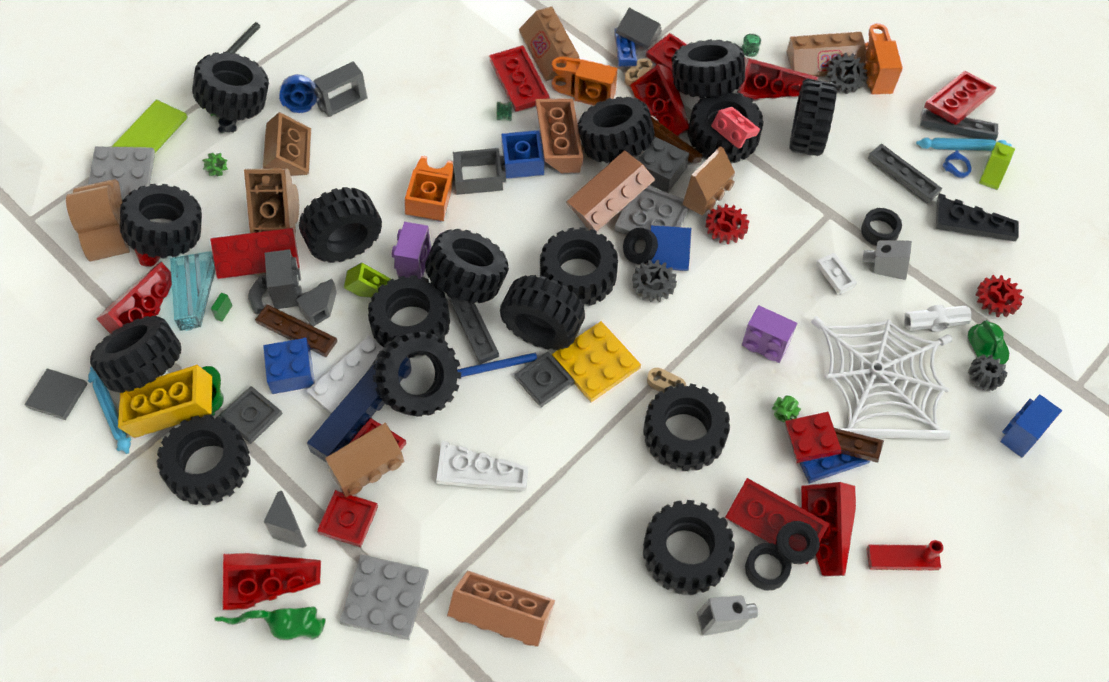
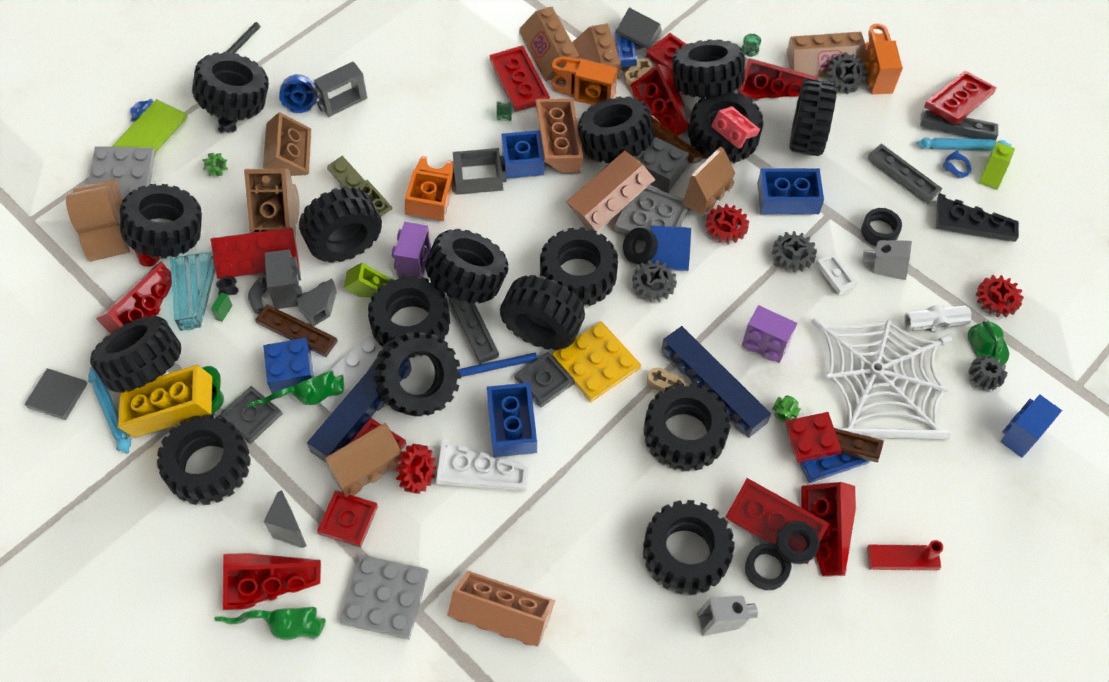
none -> blue piece [130,99,154,121]
none -> black plate [216,277,239,295]
none -> green animal [247,370,344,407]
none -> olive slope [327,155,393,217]
none -> red gear [395,444,436,494]
none -> blue brick [487,382,537,457]
none -> medium nougat slope [572,23,621,79]
none -> dark blue brick [661,326,771,438]
none -> blue brick [757,168,824,214]
none -> dark grey gear [772,231,817,273]

